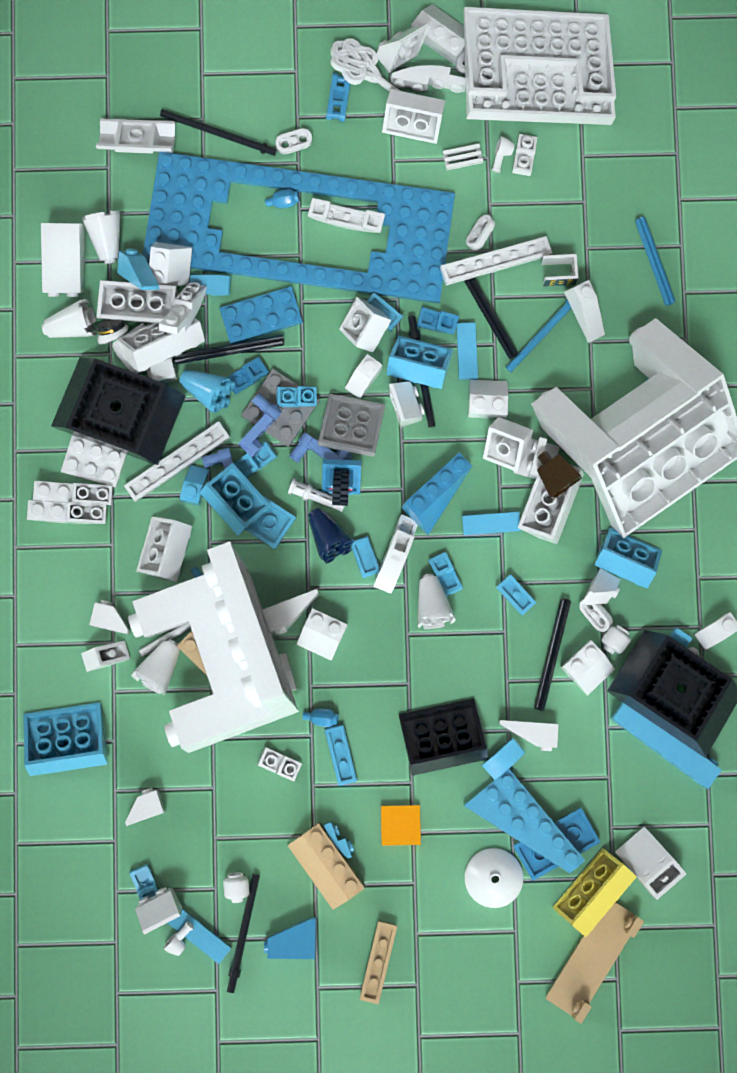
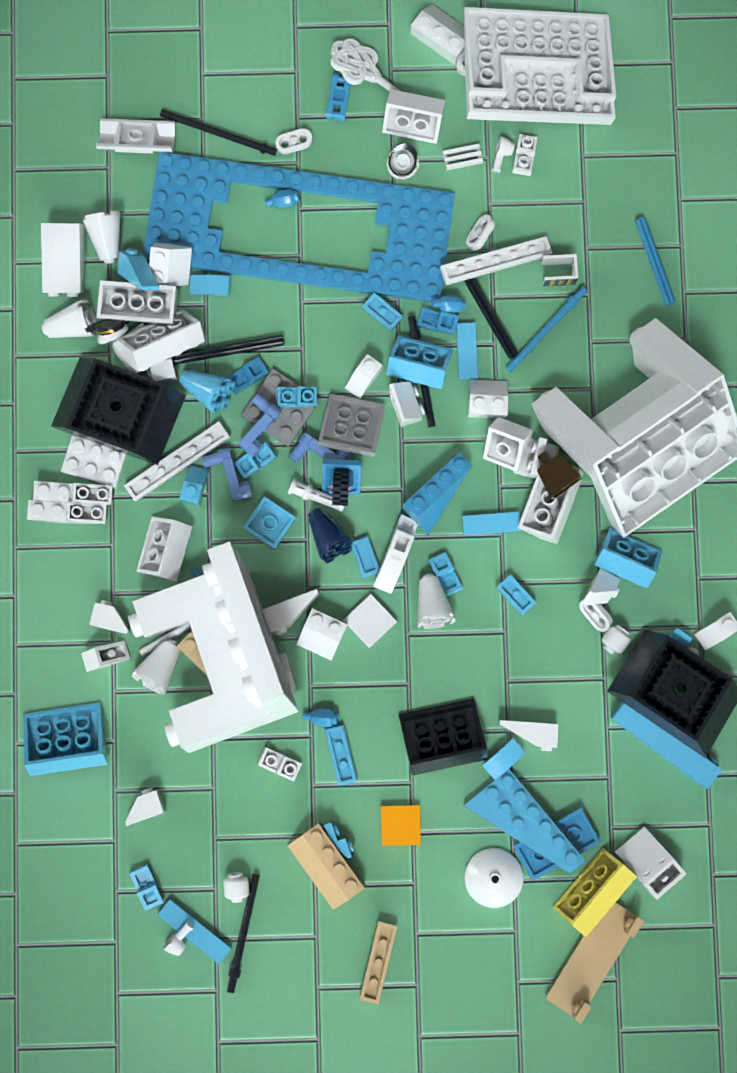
white slope [135,887,182,935] -> none
white slope [159,282,207,334] -> none
medium azure slope [199,463,271,536] -> none
dark azure plate [219,286,303,344] -> none
dark azure slope [264,917,316,959] -> none
white slope [308,198,385,233] -> none
white slope [339,297,391,352] -> none
white slope [376,23,430,73] -> none
white slope [391,65,466,93] -> none
black axle [534,598,571,711] -> none
white slope [560,640,615,696] -> none
white slope [564,280,605,343] -> none
none -> white tile [343,594,397,648]
none -> white piece [387,143,419,180]
none -> dark azure plant [431,295,466,313]

